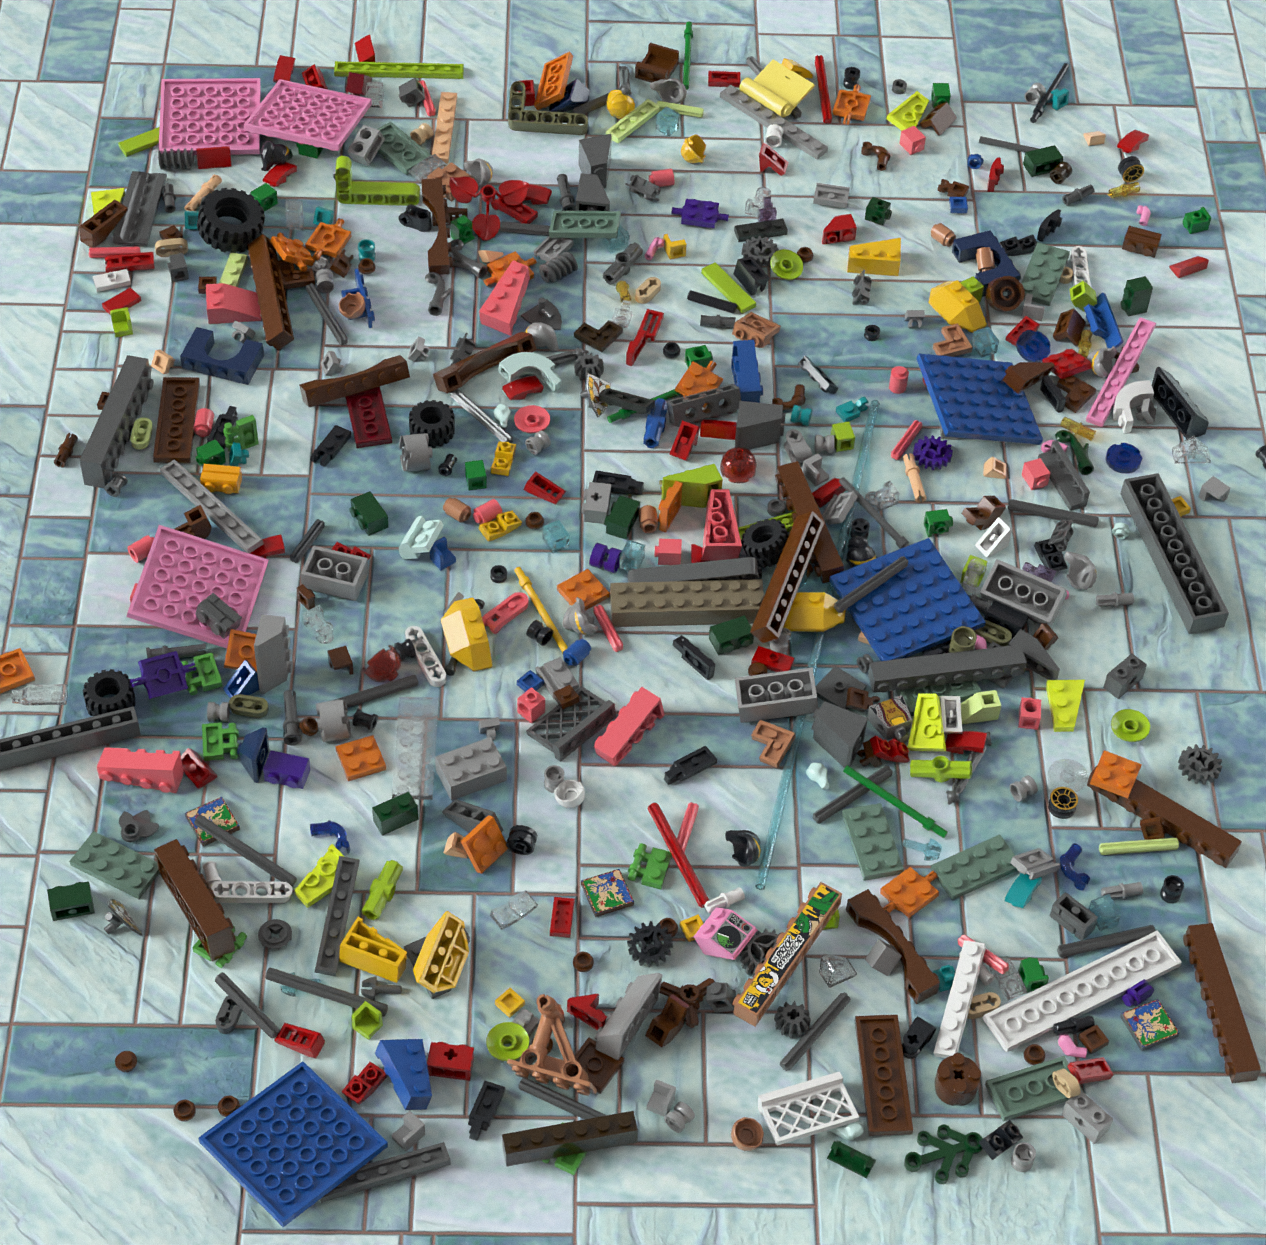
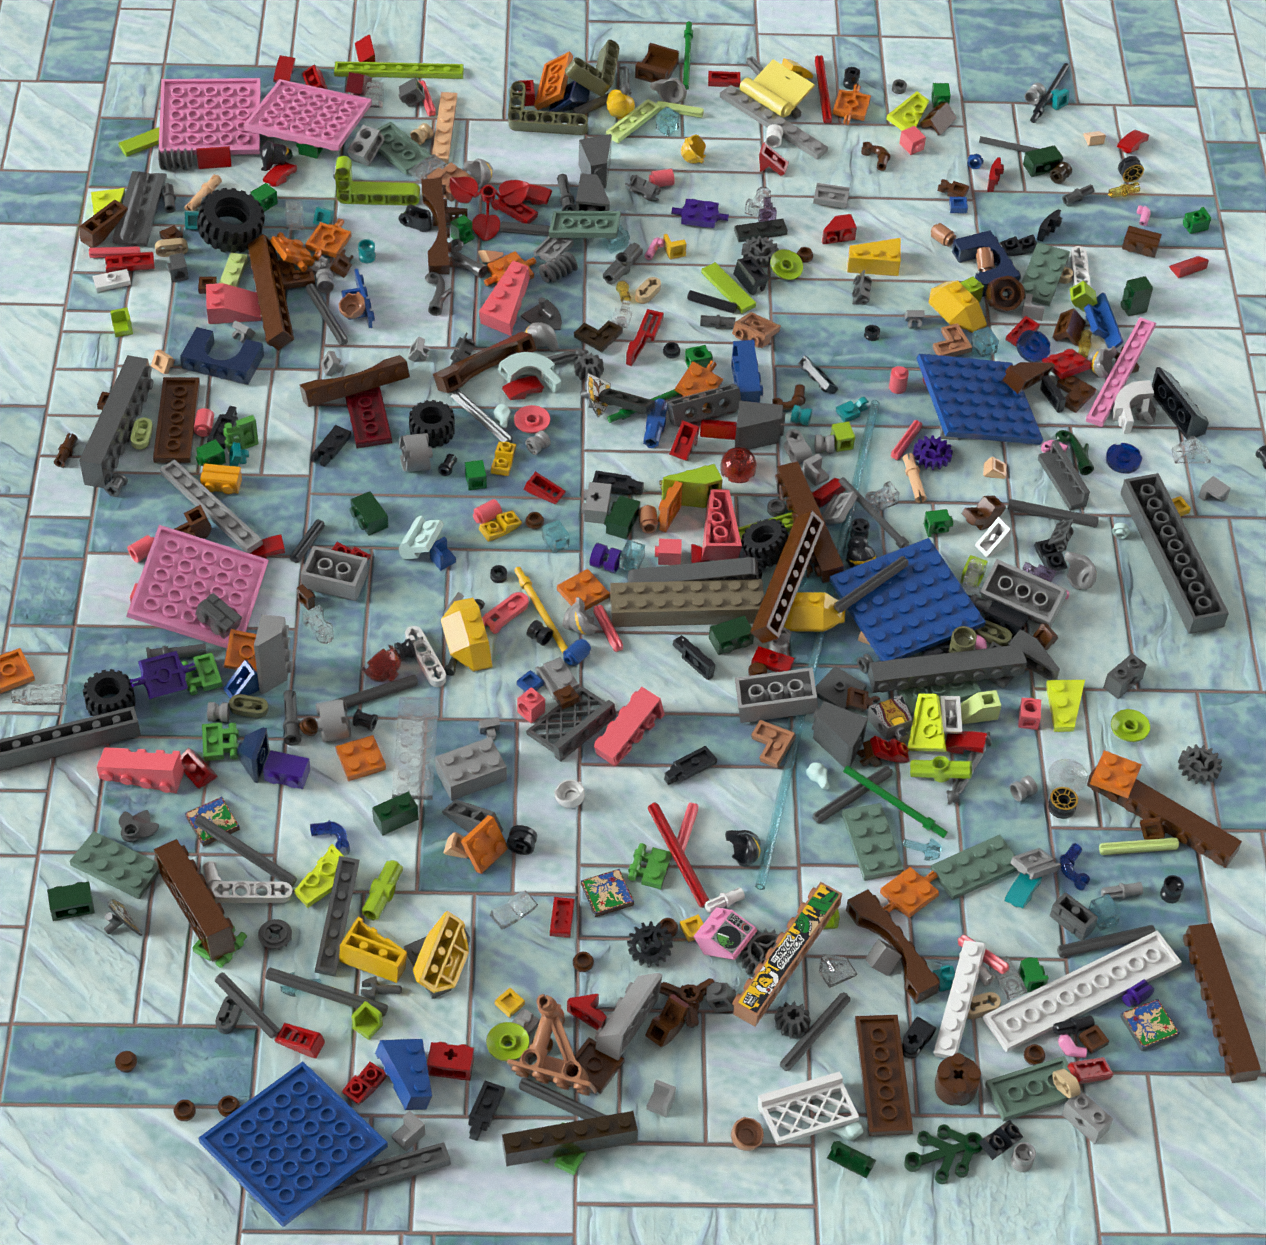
red tile [102,287,141,315] -> none
reddish brown panel [327,646,354,675] -> none
reddish brown plate [358,258,376,274] -> none
nougat brick [443,498,471,523] -> none
light grey wheel [544,765,564,793] -> none
light grey wheel [664,1102,695,1133] -> none
dark green brick [865,197,892,226] -> none
coral brick [1022,458,1051,490] -> none
clear yellow axle [1060,417,1097,441] -> none
light grey axle [1096,592,1134,607] -> none
none -> olive beam [565,40,620,96]

